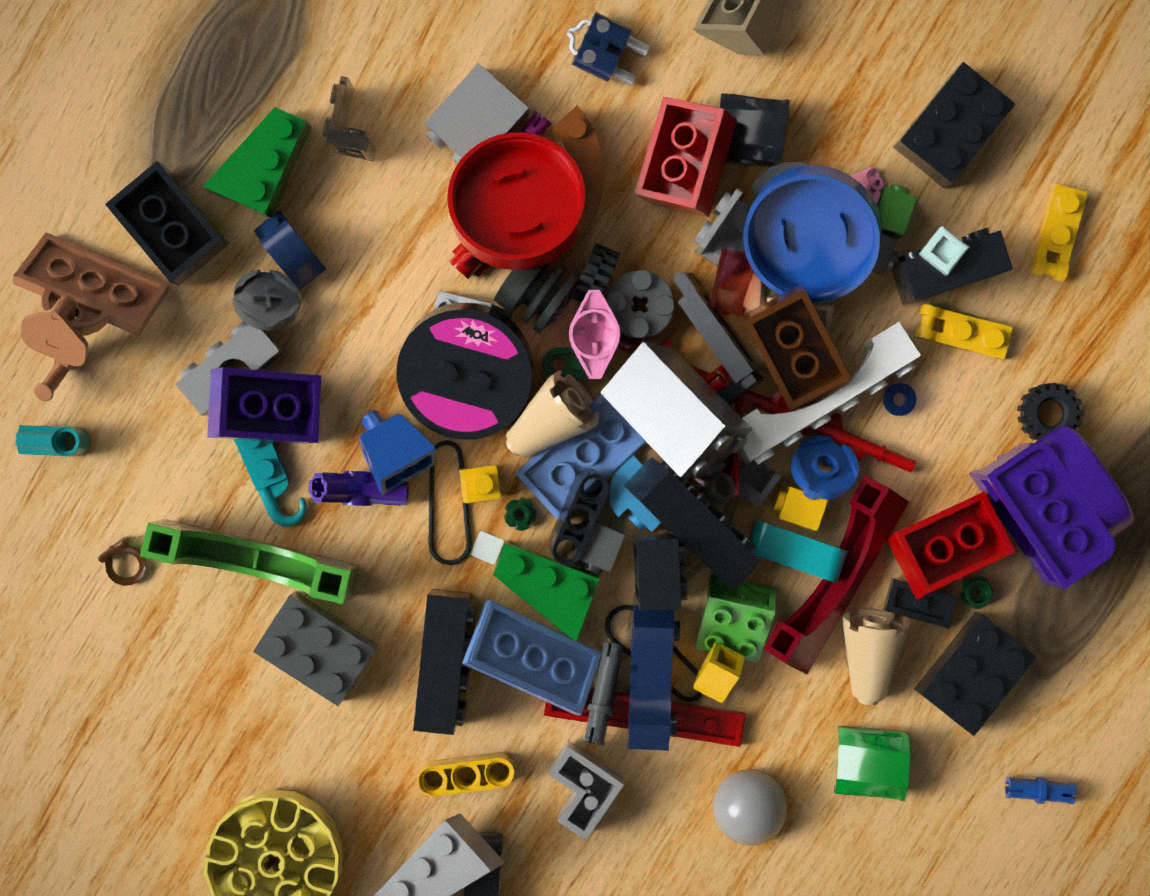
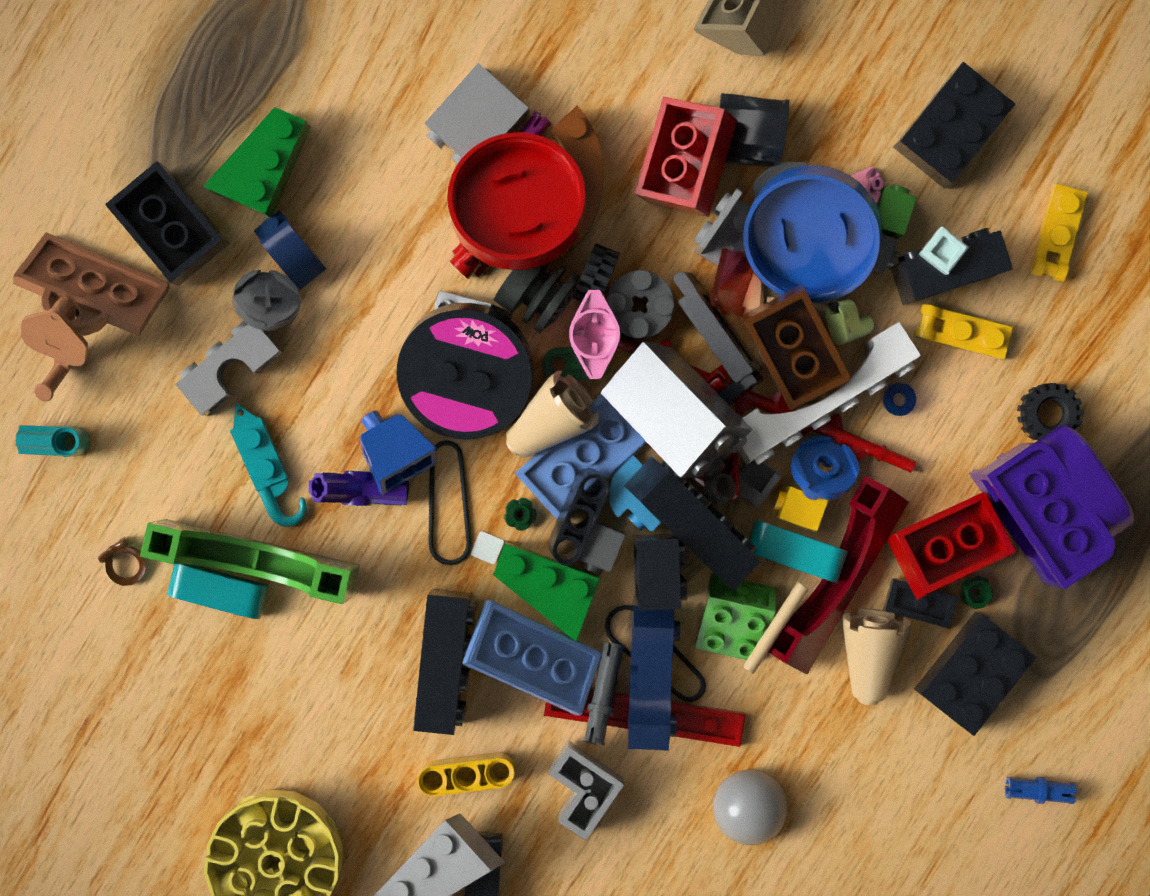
dark purple brick [207,367,322,444] -> none
dark grey brick [253,591,379,706] -> none
clear smoke bracket [323,76,376,162] -> none
yellow brick [459,465,501,503] -> none
dark blue piece [567,11,650,86] -> none
yellow brick [693,642,745,703] -> none
green slope [834,726,910,801] -> none
none -> teal beam [166,564,269,619]
none -> tan bar [743,582,809,674]
none -> yellowish green piece [826,299,874,346]

